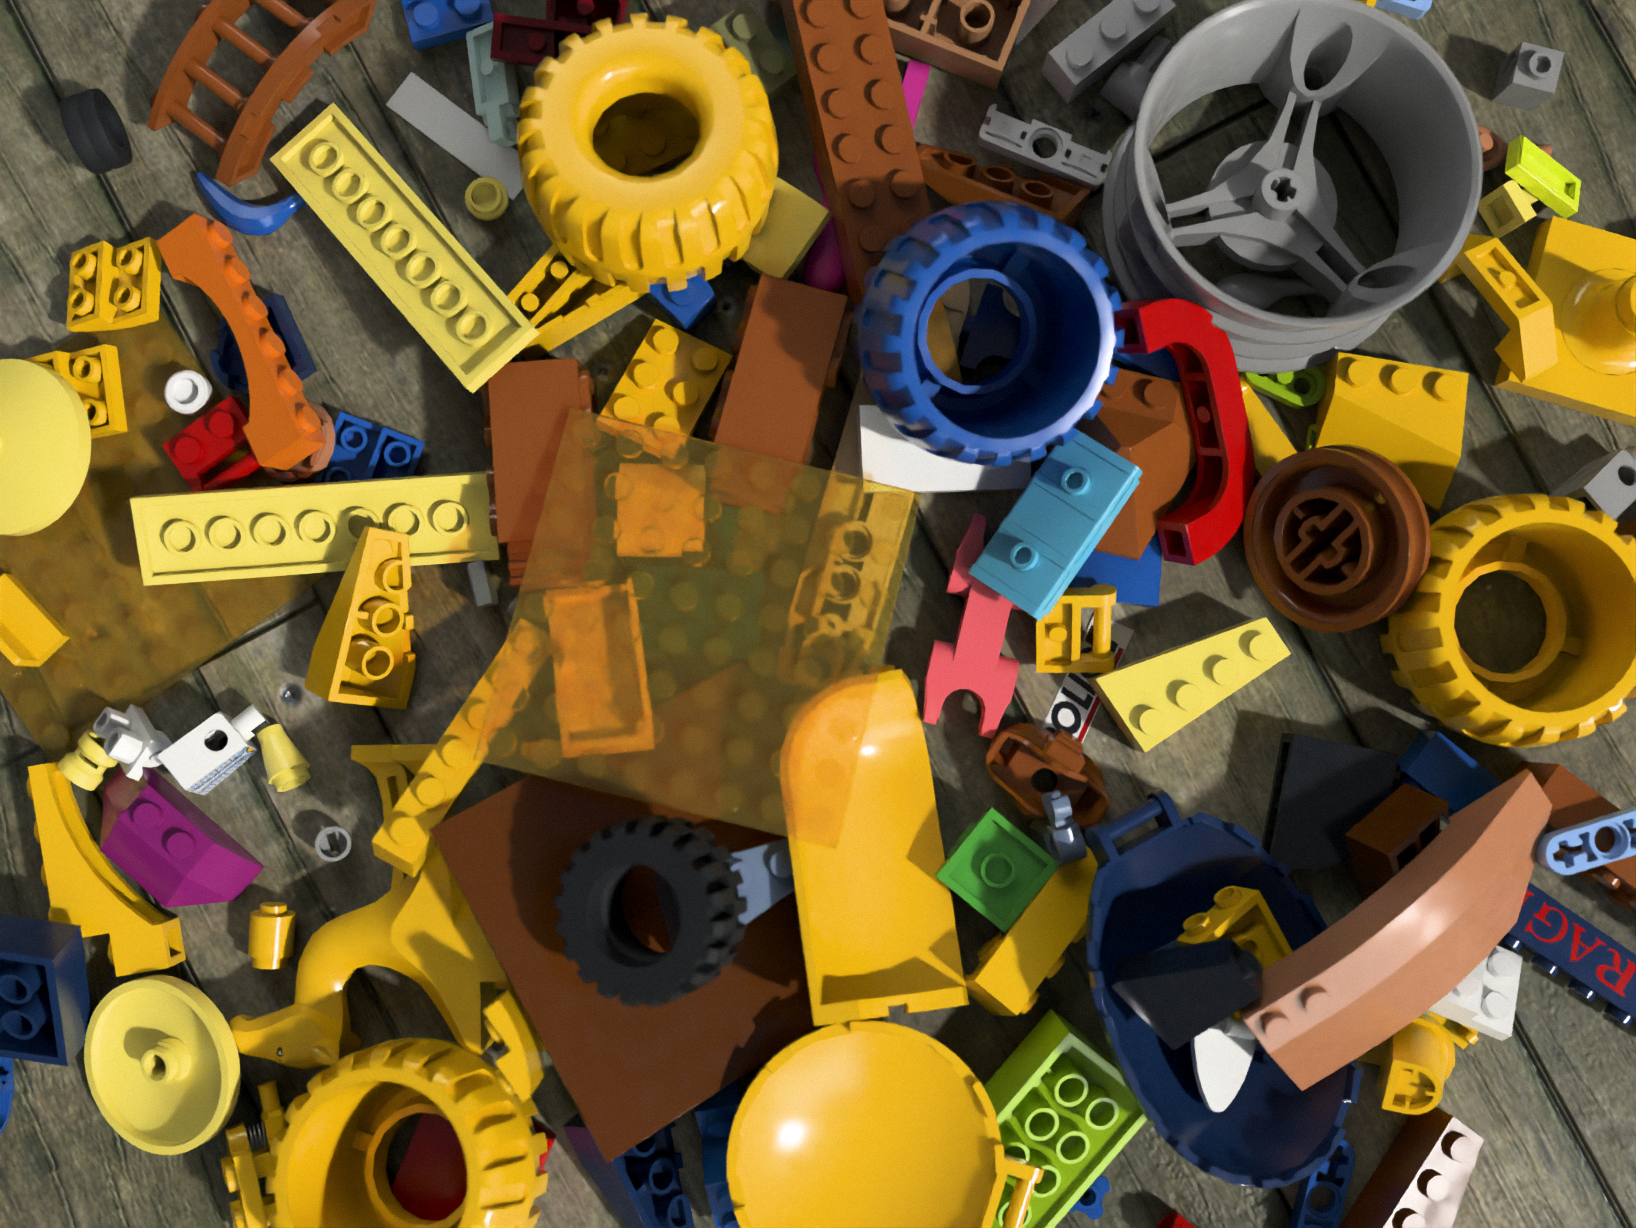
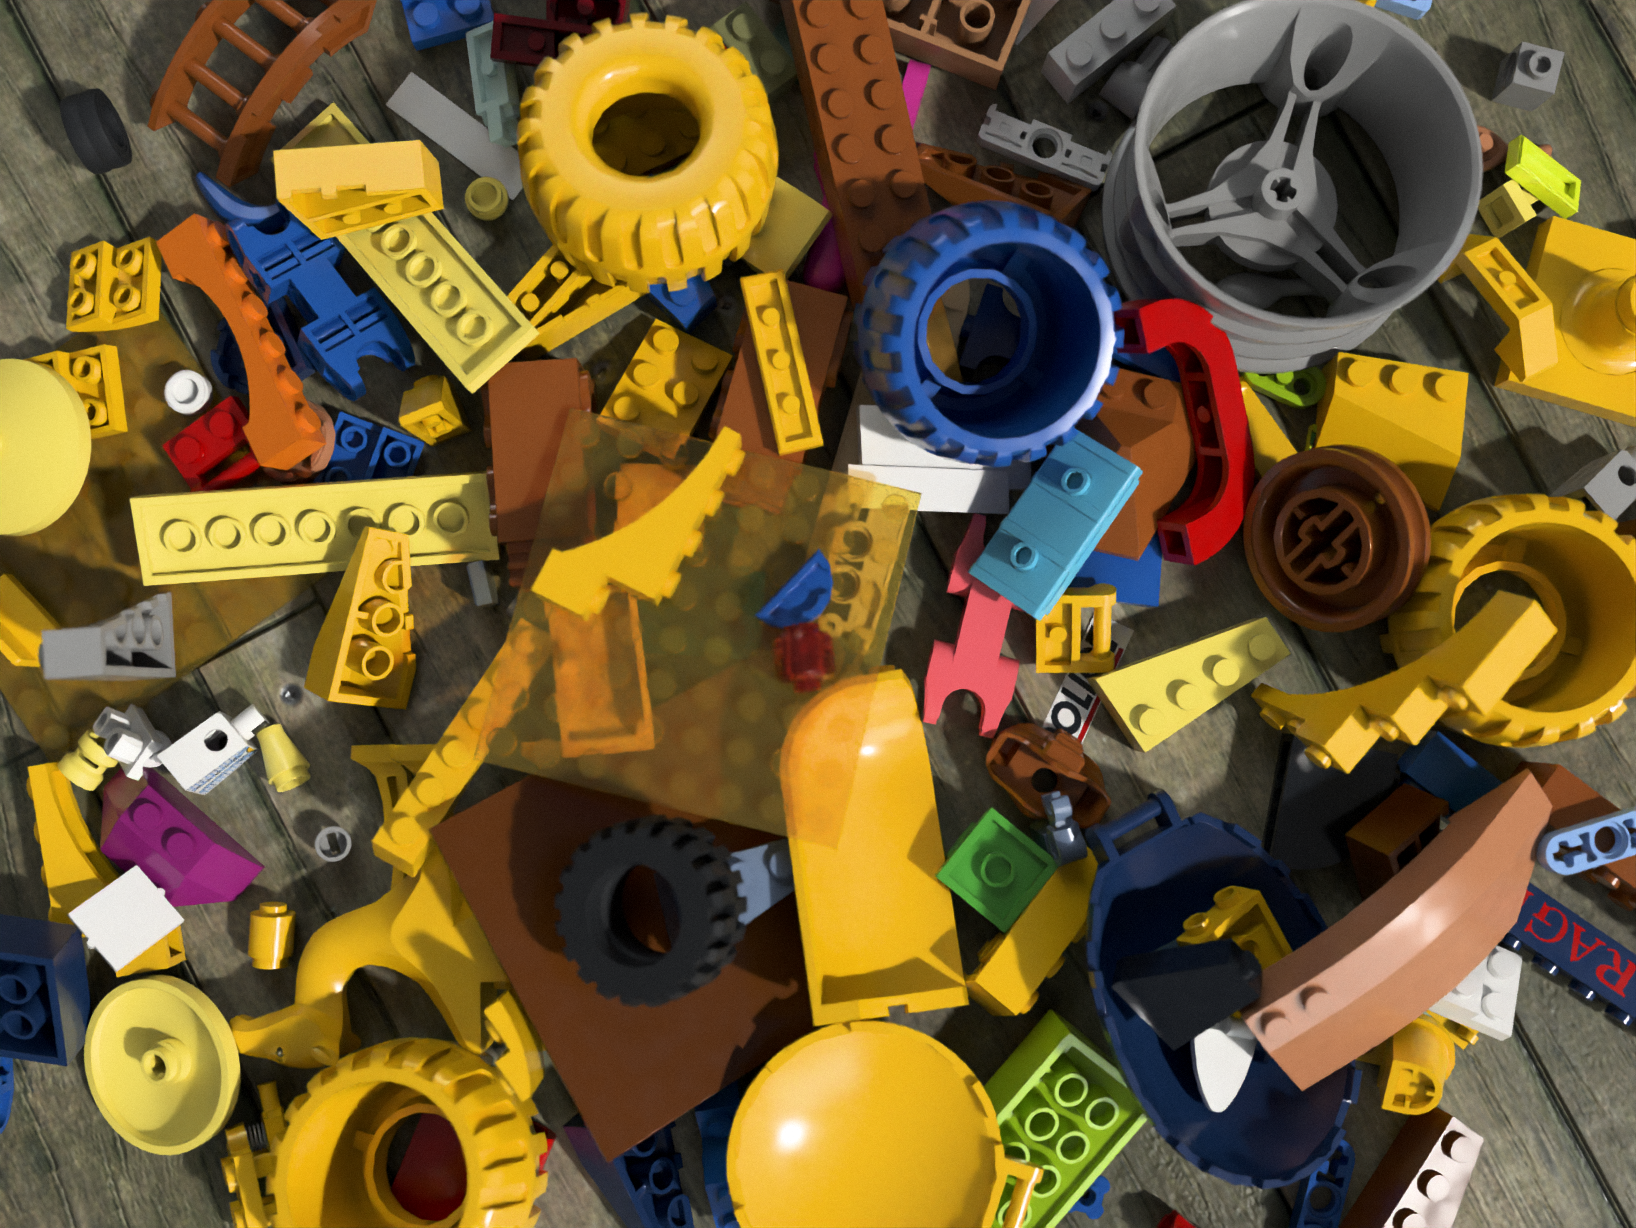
none -> light grey wedge [38,591,176,681]
none -> white piece [68,865,184,972]
none -> blue piece [225,198,415,401]
none -> yellow wedge [273,140,444,240]
none -> yellow slope [398,375,472,447]
none -> yellow arch [531,426,745,622]
none -> yellow tile [740,268,823,456]
none -> blue tile [755,549,833,630]
none -> clear red head [772,623,836,693]
none -> white sticker [848,464,1009,514]
none -> yellow arch [1251,590,1557,774]

